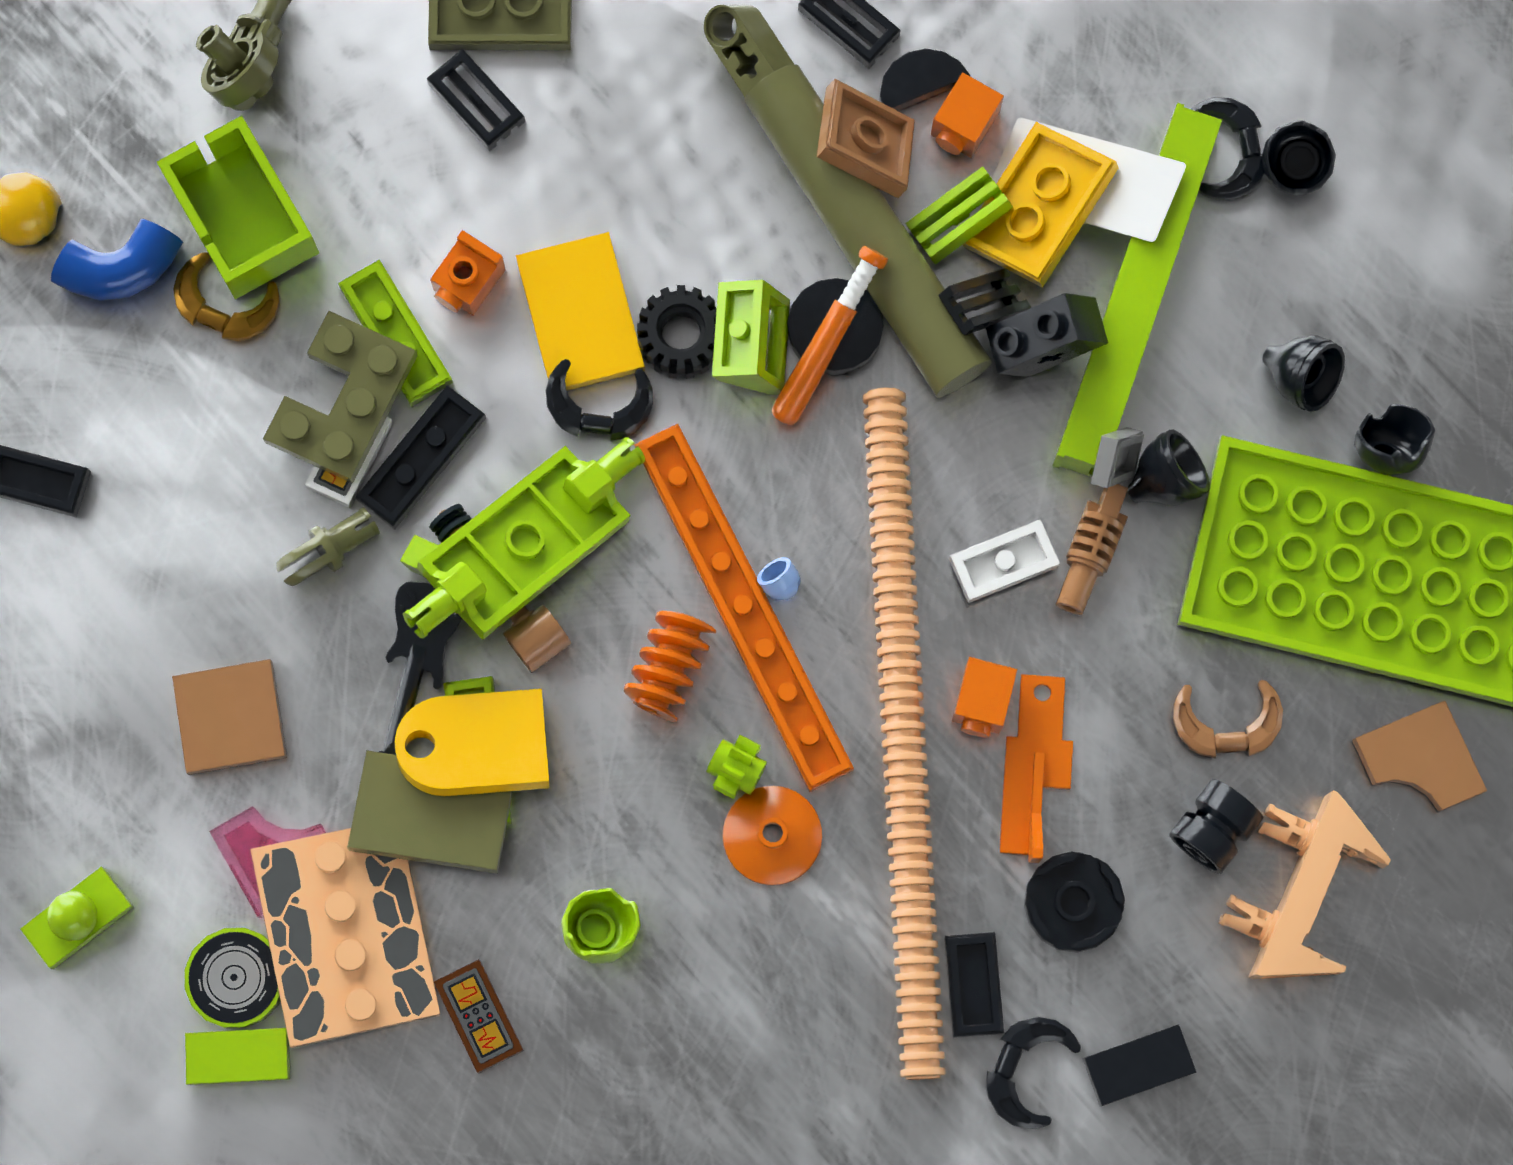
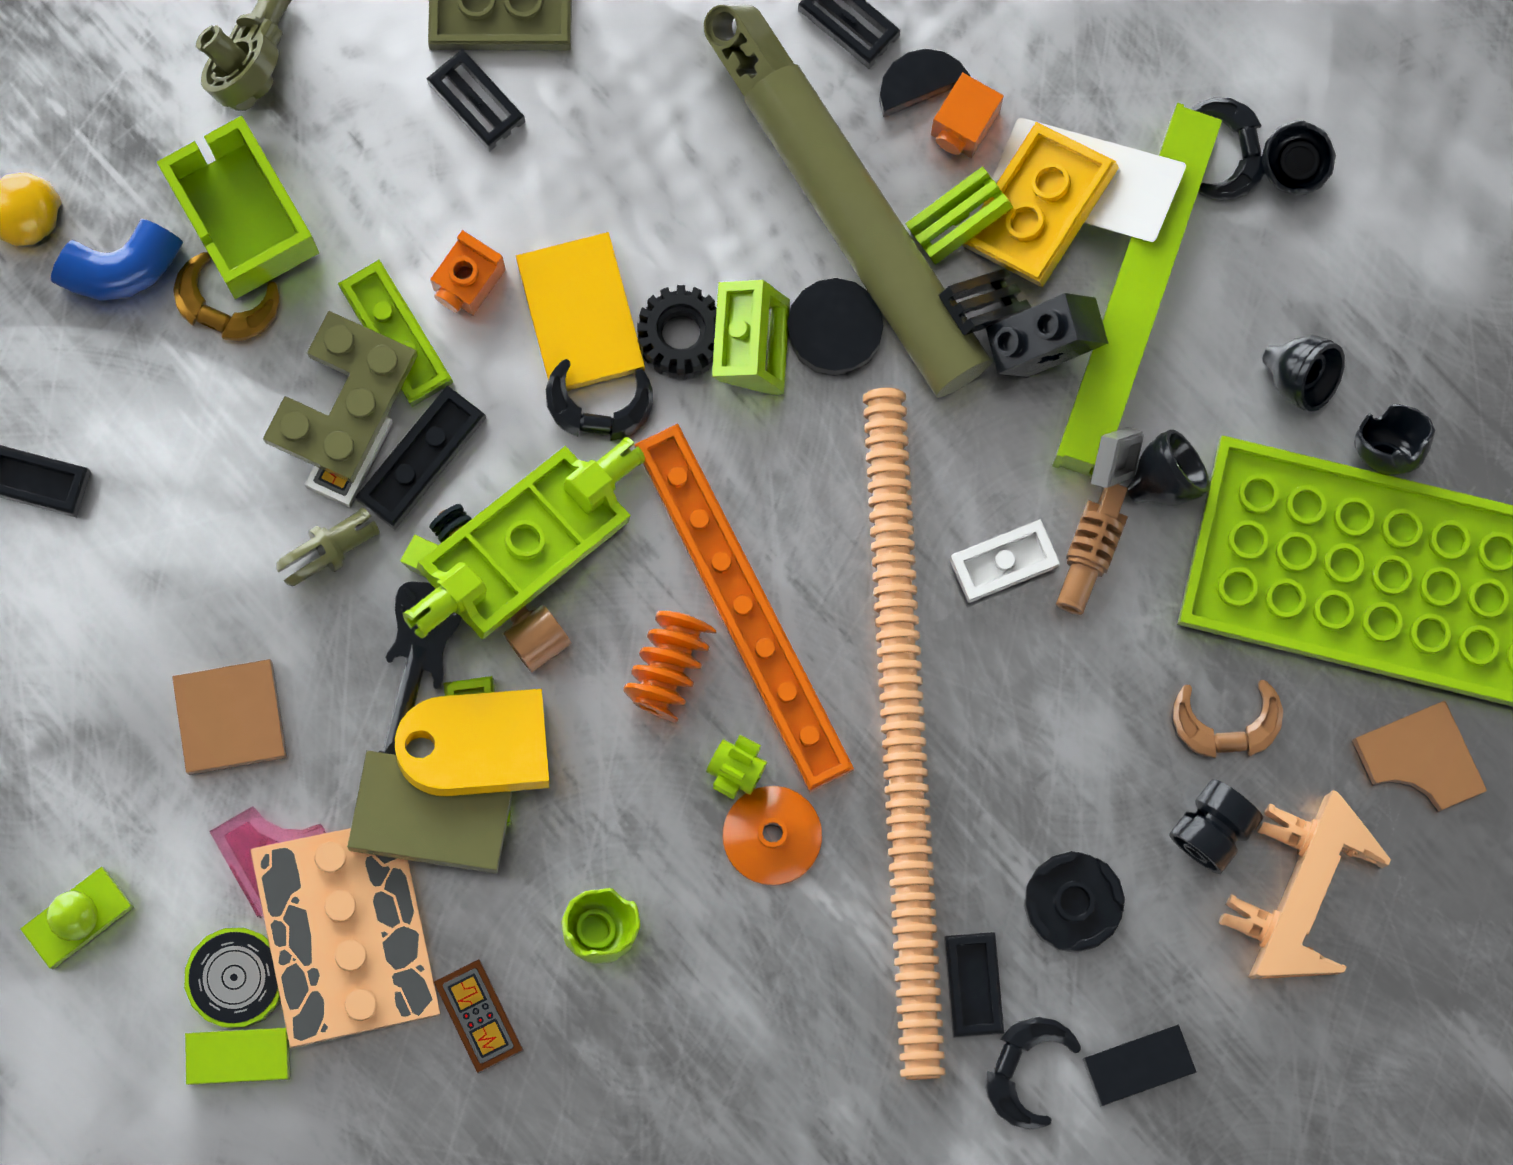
light blue hinge [757,557,800,600] -> none
orange piece [771,246,888,425] -> none
medium nougat tile [817,79,915,198] -> none
orange brick [952,657,1017,738] -> none
orange piece [1000,674,1073,863] -> none

